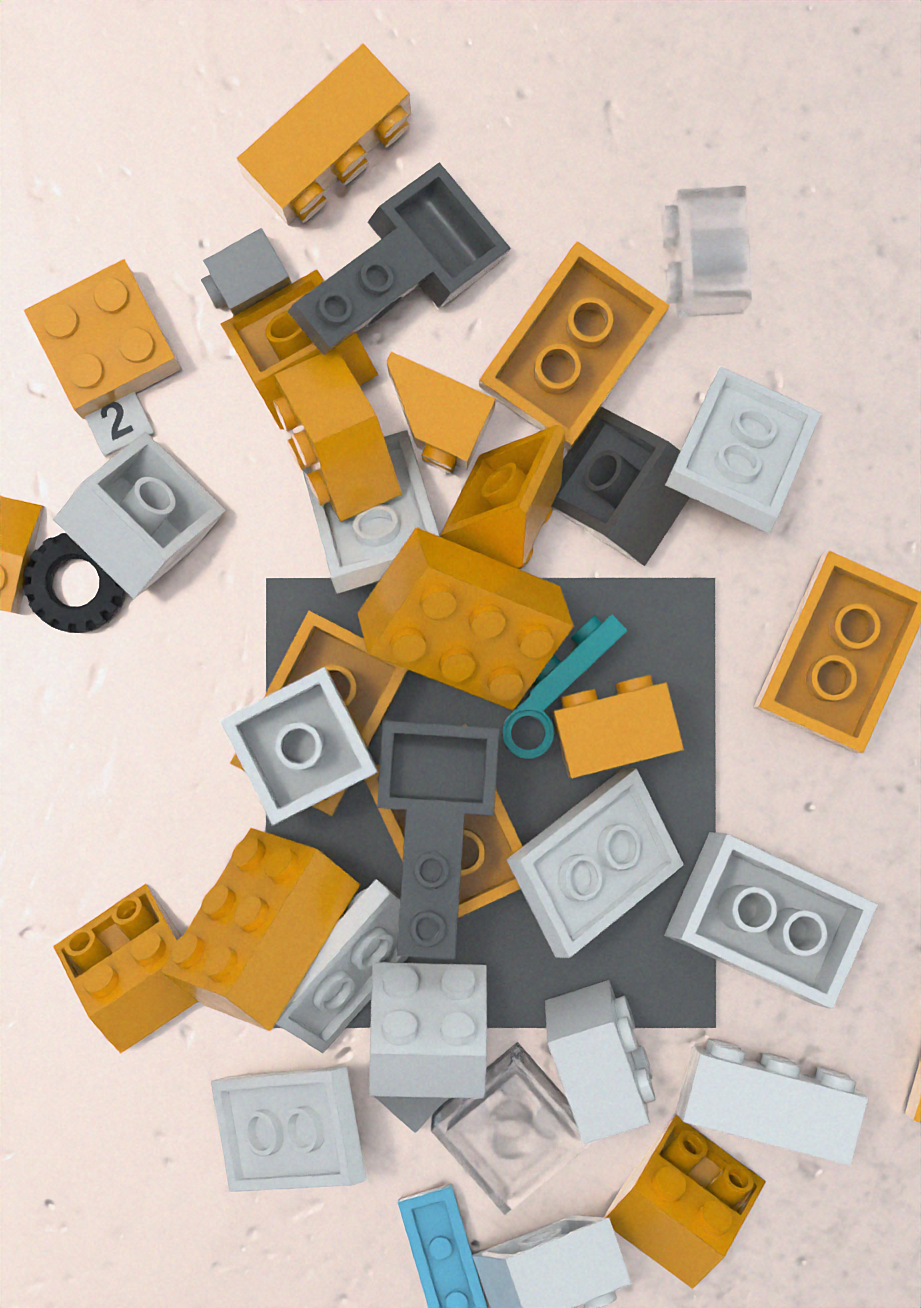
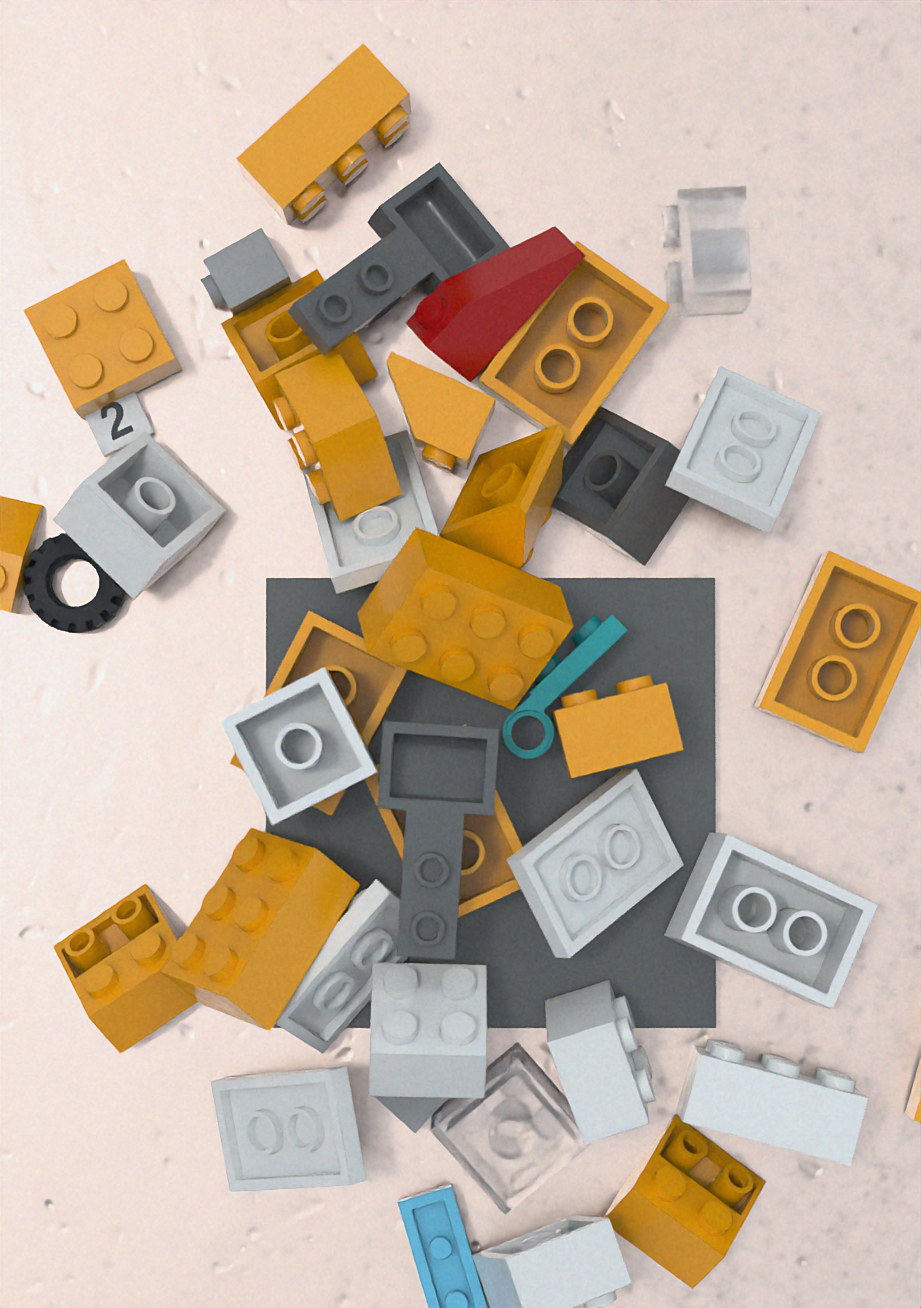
none -> red slope [406,226,586,383]

